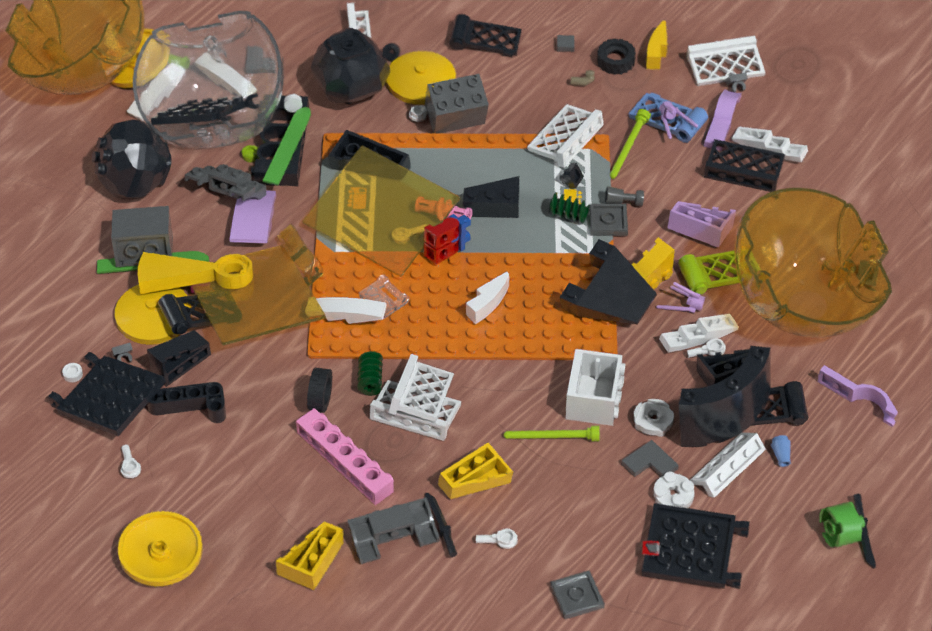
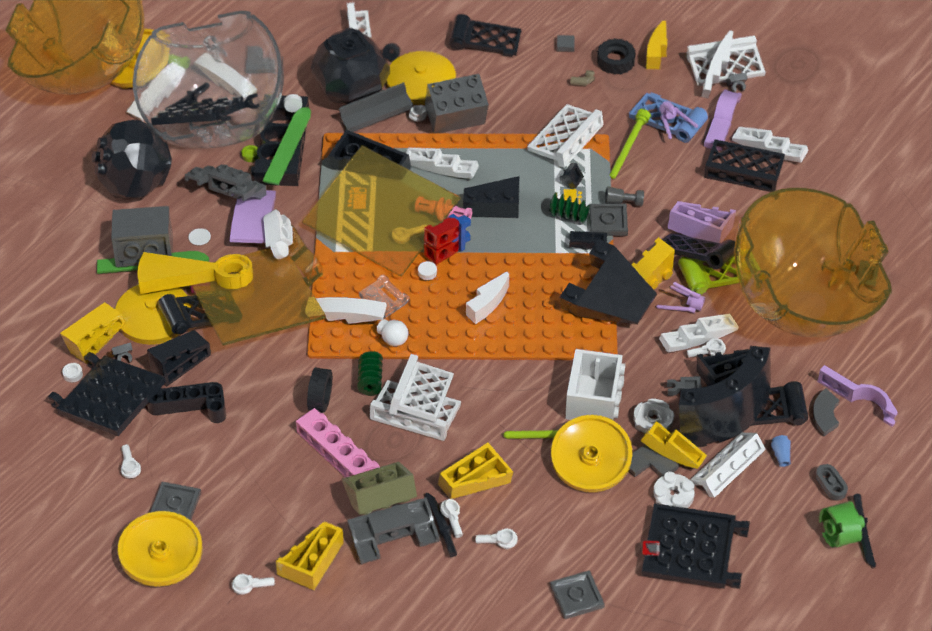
none -> yellow wedge [60,302,126,364]
none -> dark grey tile [150,482,201,521]
none -> black sword [165,82,210,111]
none -> white sticker [189,229,211,245]
none -> white plate [232,574,275,594]
none -> white piece [264,209,293,260]
none -> dark grey panel [339,83,413,132]
none -> olive slope [342,461,417,515]
none -> white piece [377,319,408,347]
none -> white slope [406,148,479,179]
none -> white tile [418,261,437,280]
none -> white plate [440,499,463,538]
none -> yellow dish [551,415,632,492]
none -> black plate [569,231,607,249]
none -> yellow slope [640,421,707,469]
none -> black piece [654,233,739,269]
none -> dark grey plate [667,376,702,396]
none -> white slope [701,31,733,98]
none -> dark grey tile [813,388,840,436]
none -> dark grey plate [816,464,848,500]

